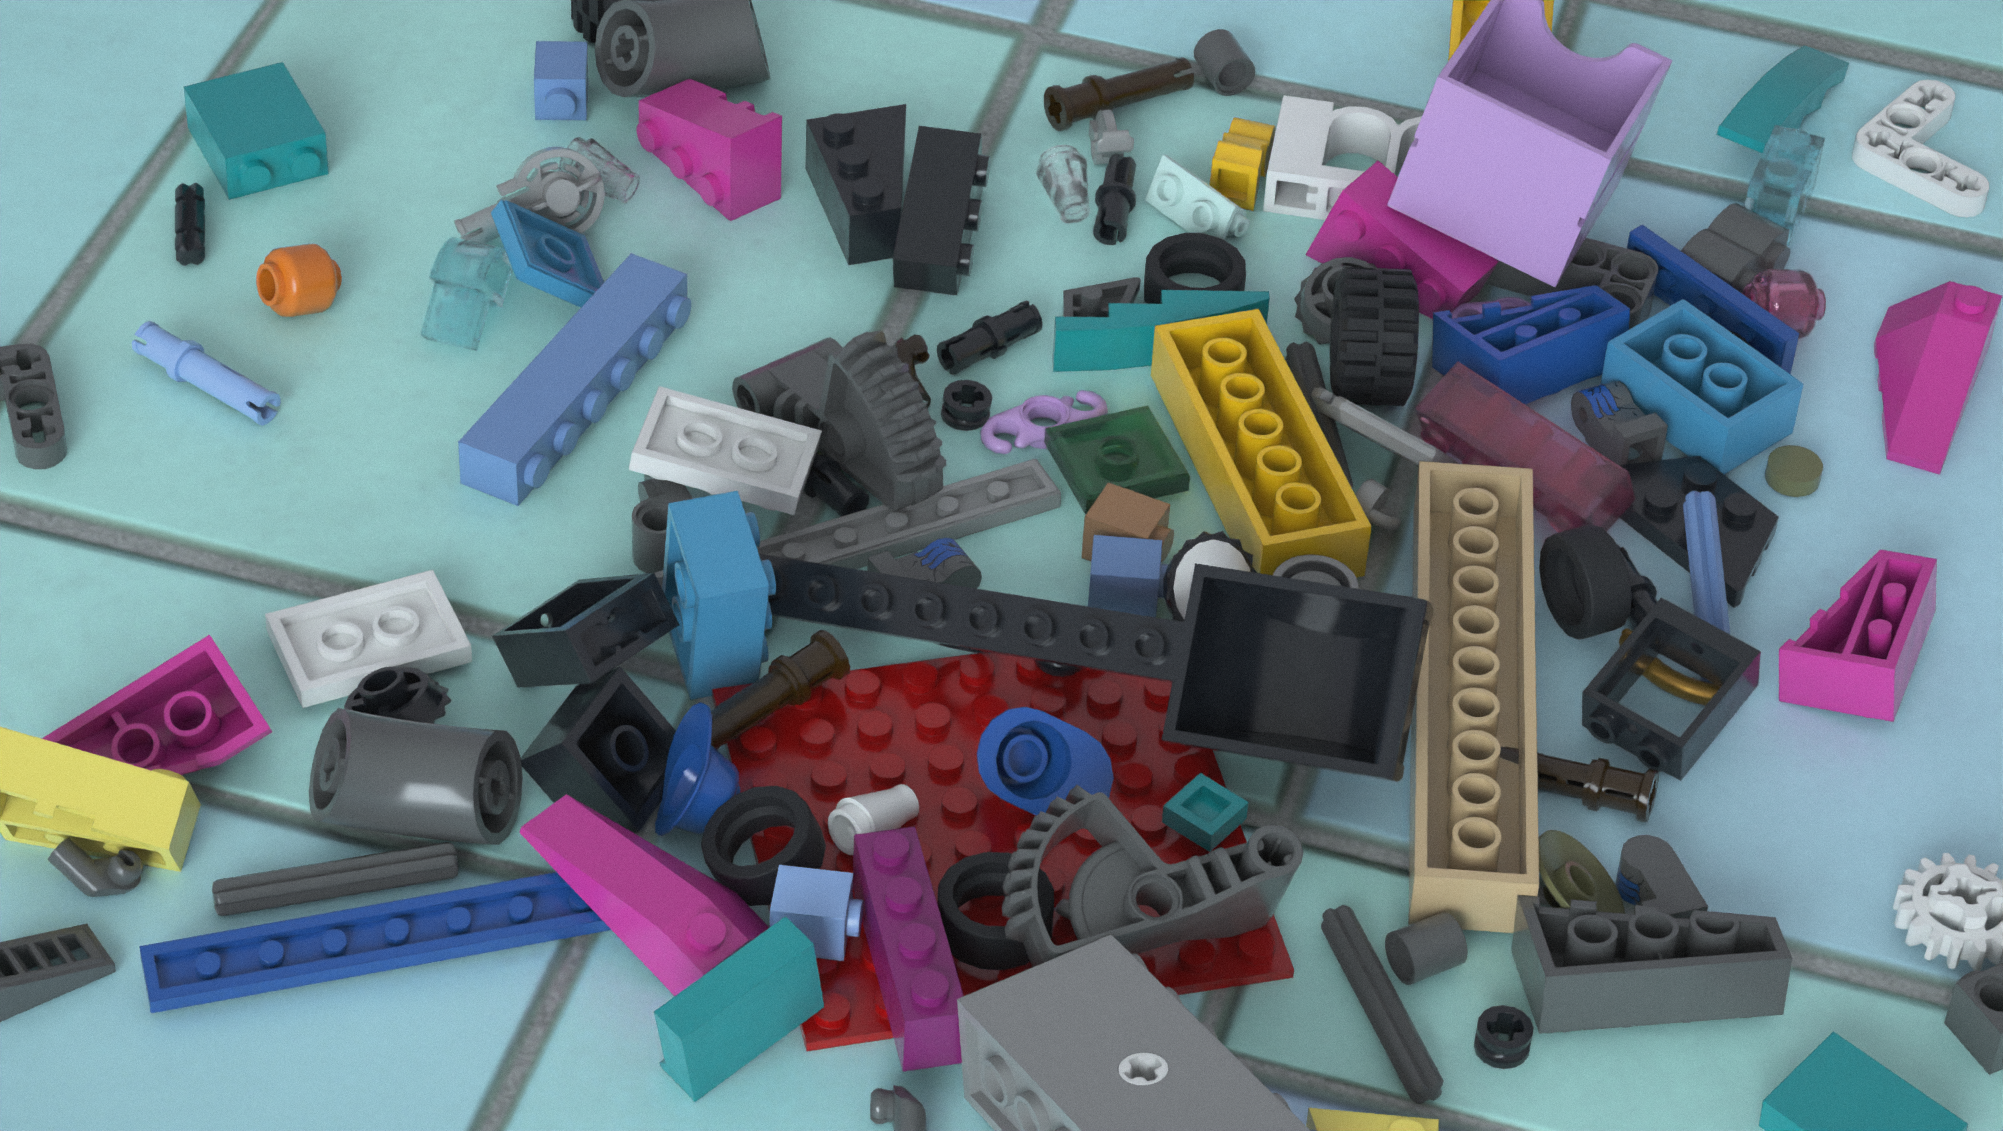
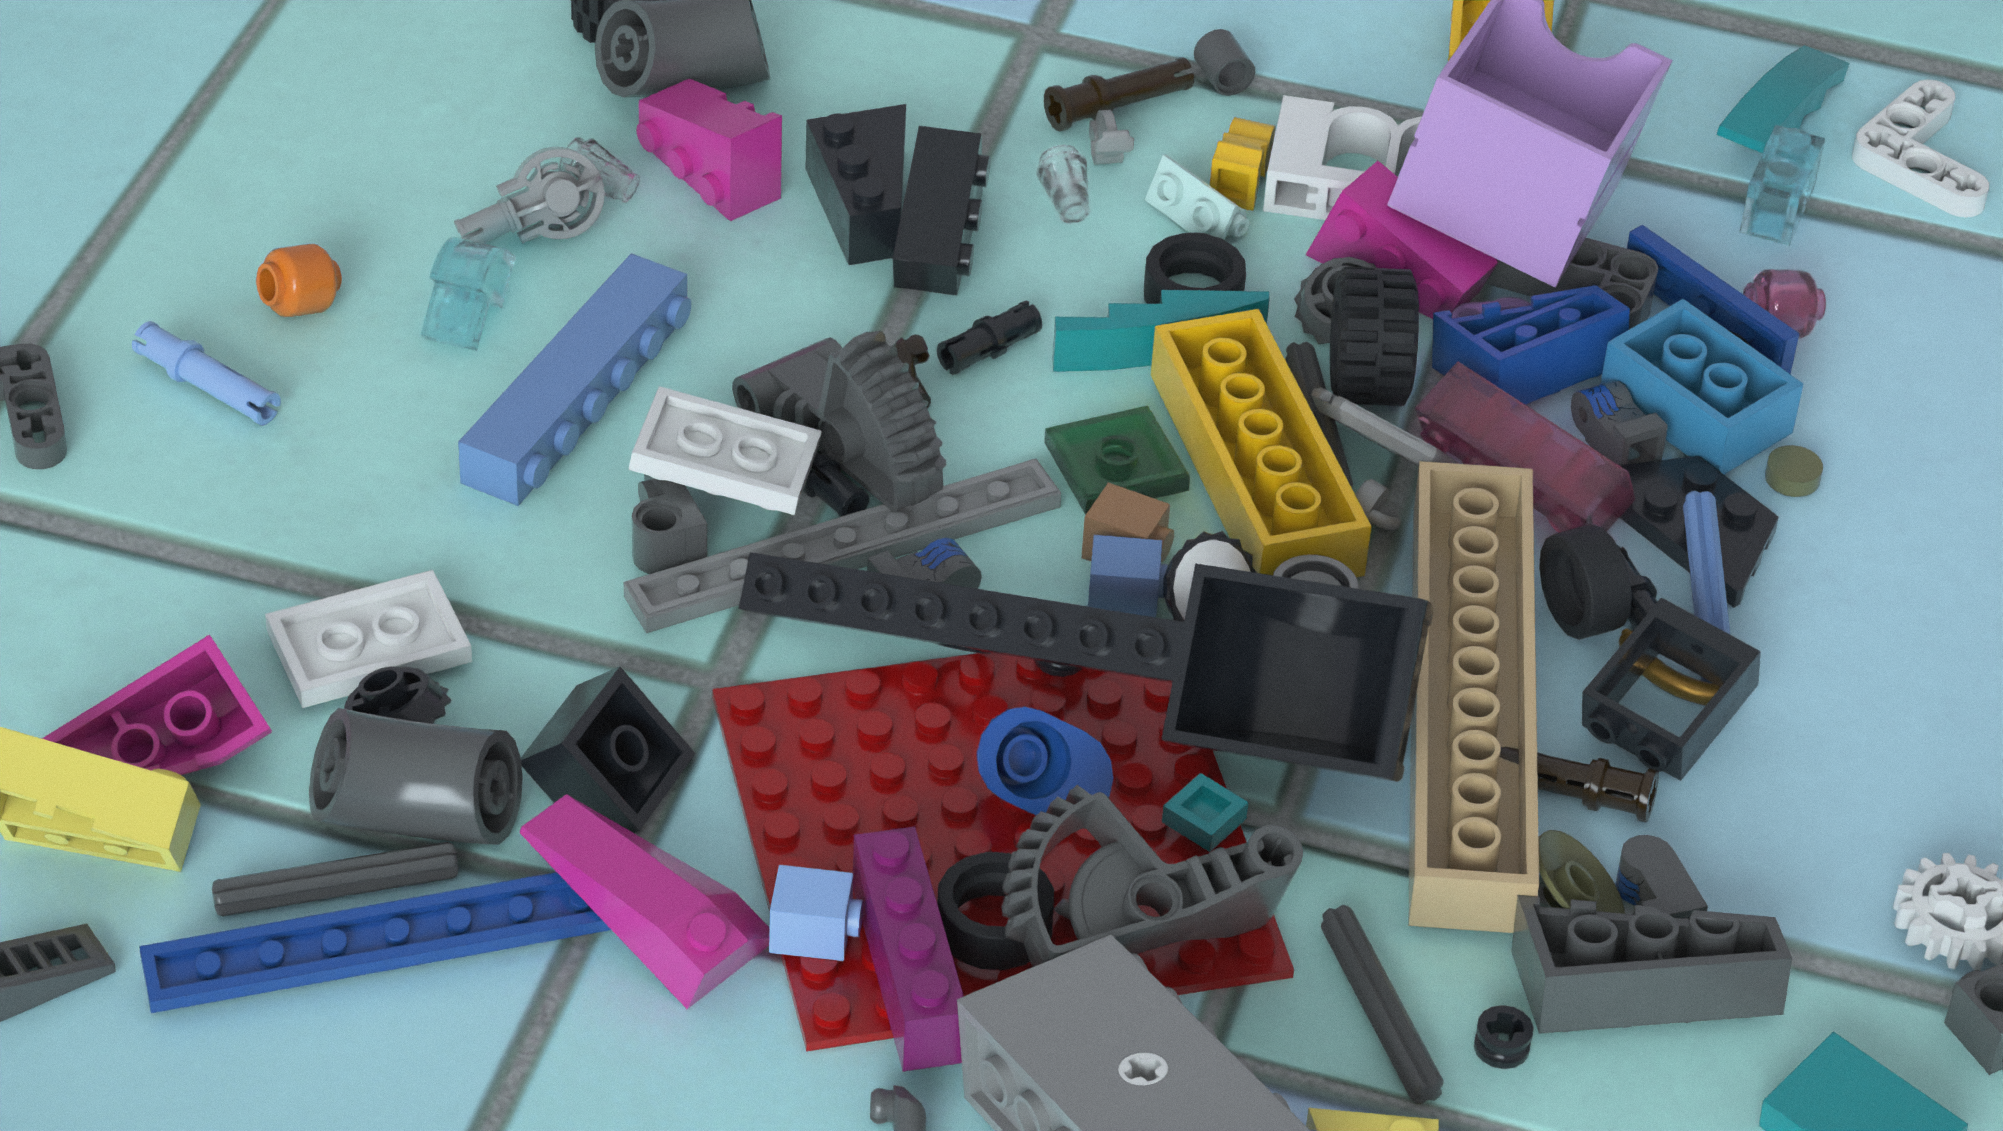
dark grey arm [48,838,143,897] -> none
black axle [175,183,205,266] -> none
teal brick [184,62,329,200] -> none
dark azure plate [491,199,604,307] -> none
black window [492,573,680,687] -> none
medium blue brick [534,41,588,120] -> none
teal container [654,916,824,1102] -> none
blue piece [655,702,740,836] -> none
dark azure brick [662,491,776,700] -> none
black tyre [701,786,826,906] -> none
dark brown pin [711,630,850,750] -> none
white cone [828,784,919,855] -> none
black bush [941,380,993,431] -> none
lavender piece [980,390,1108,454] -> none
dark grey piece [1063,277,1141,317] -> none
black axle [1093,153,1136,245] -> none
dark grey beam [1385,912,1468,985] -> none
dark grey brick [1681,203,1790,299] -> none
dark pink wedge [1779,549,1937,722] -> none
dark pink wedge [1874,281,2002,475] -> none

